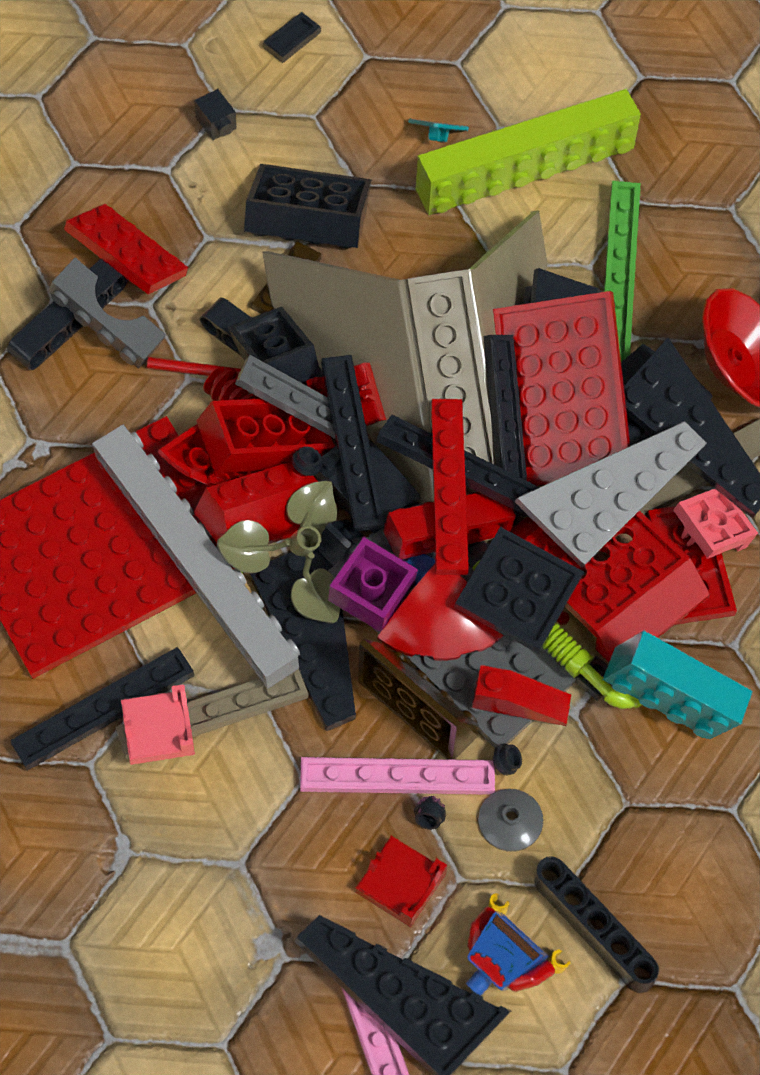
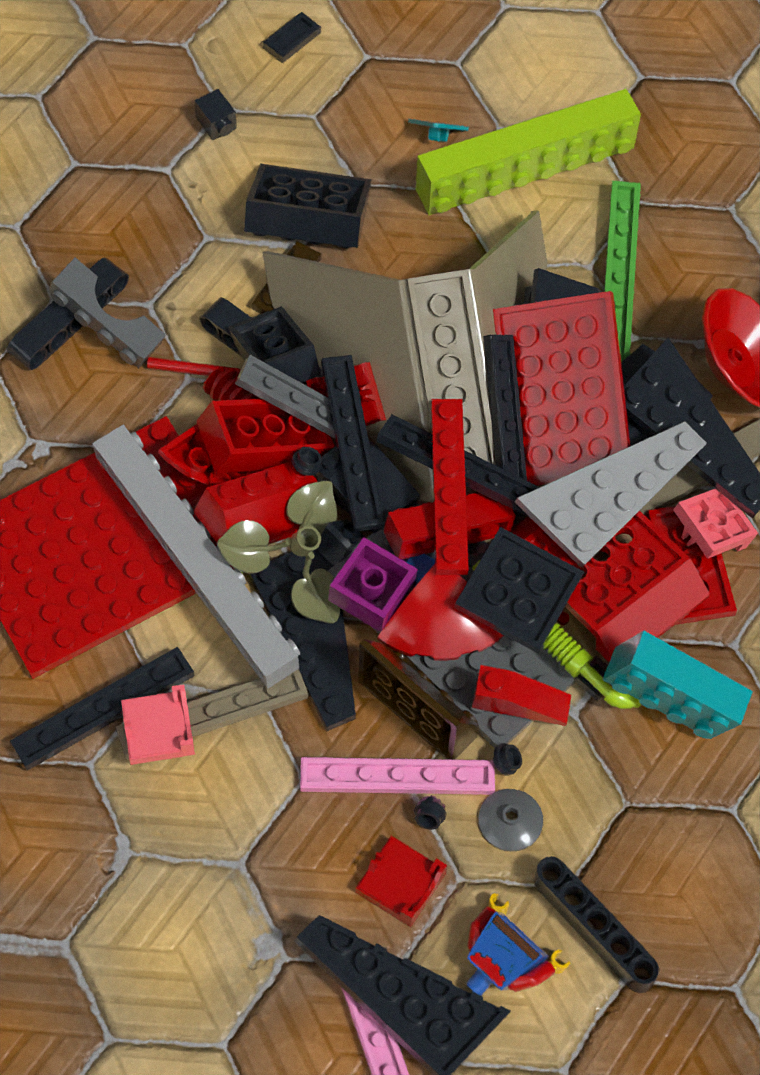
red plate [64,204,188,295] -> none

